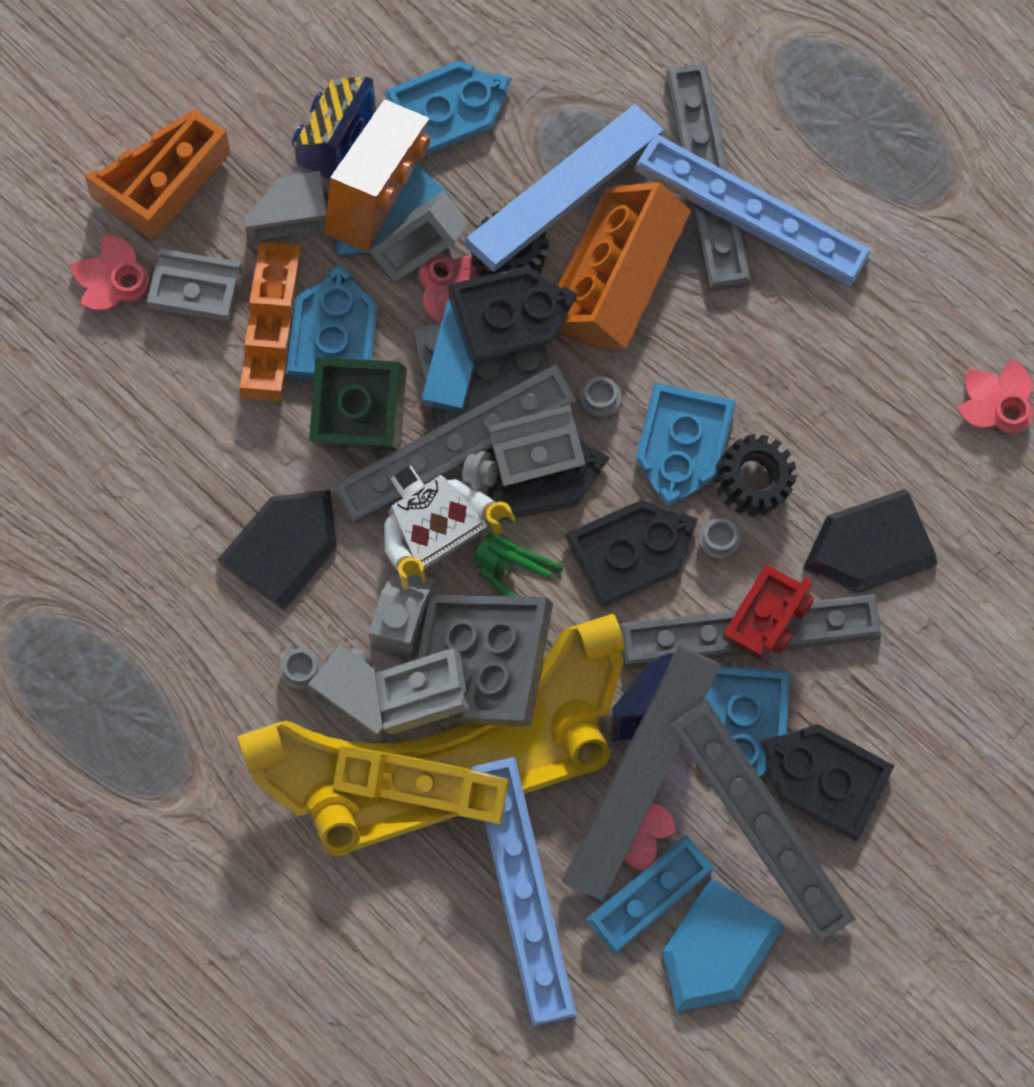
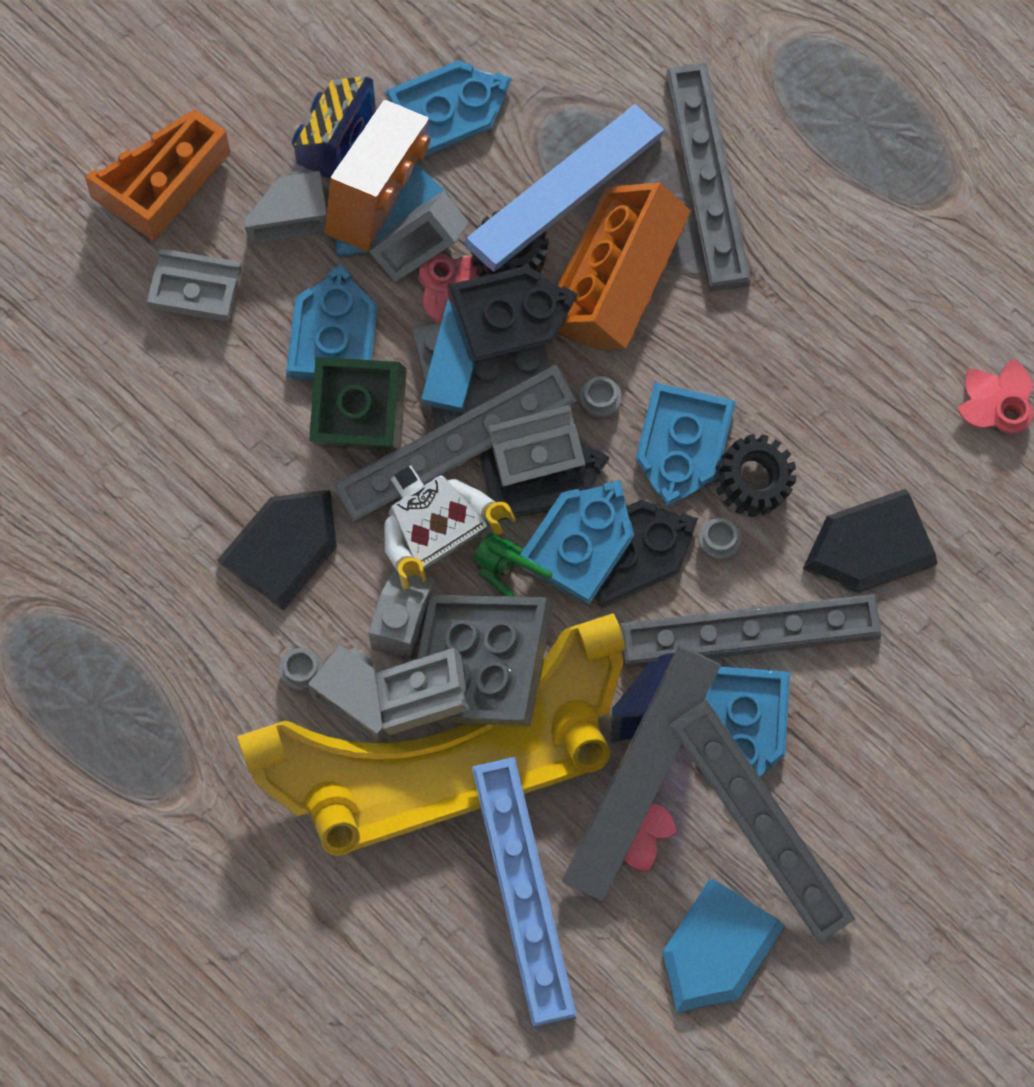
coral plate [70,234,150,311] -> none
orange slope [239,242,301,402] -> none
yellow slope [332,746,510,824] -> none
light grey plate [462,451,498,493] -> none
dark azure tile [585,835,715,954] -> none
light blue tile [634,133,871,288] -> none
red bracket [722,564,815,664] -> none
black tile [760,724,895,842] -> none
none -> dark azure tile [520,480,634,606]

